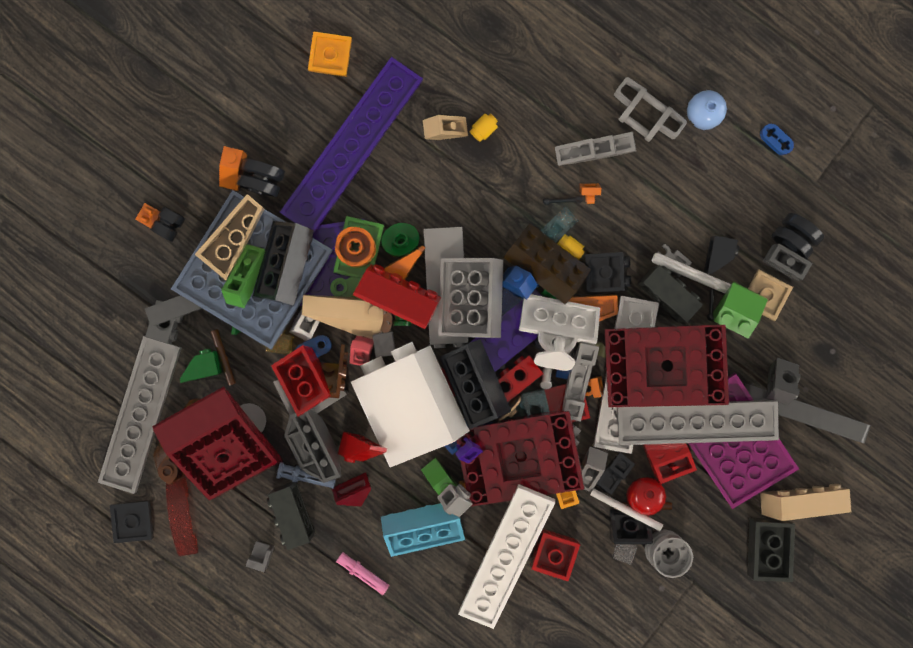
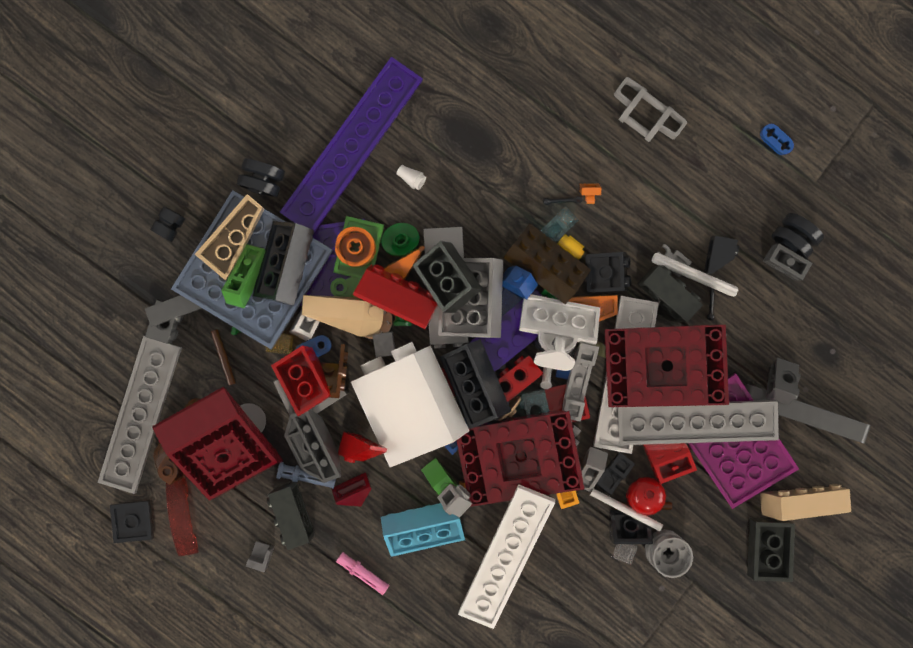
orange tile [135,203,160,228] -> none
green slope [180,349,222,383] -> none
orange slope [219,146,247,191] -> none
light orange plate [308,32,352,77] -> none
coral slope [350,336,374,366] -> none
tan slope [423,115,468,140] -> none
dark purple tile [455,437,483,464] -> none
yellow brick [470,113,498,142] -> none
red brick [530,529,580,581] -> none
light grey slope [555,132,637,166] -> none
orange tile [585,376,604,398] -> none
light blue cylinder [687,90,727,130] -> none
bright green slope [713,281,768,338] -> none
tan tile [748,269,793,321] -> none
none -> white cone [397,165,426,190]
none -> pearl dark grey brick [413,241,483,313]

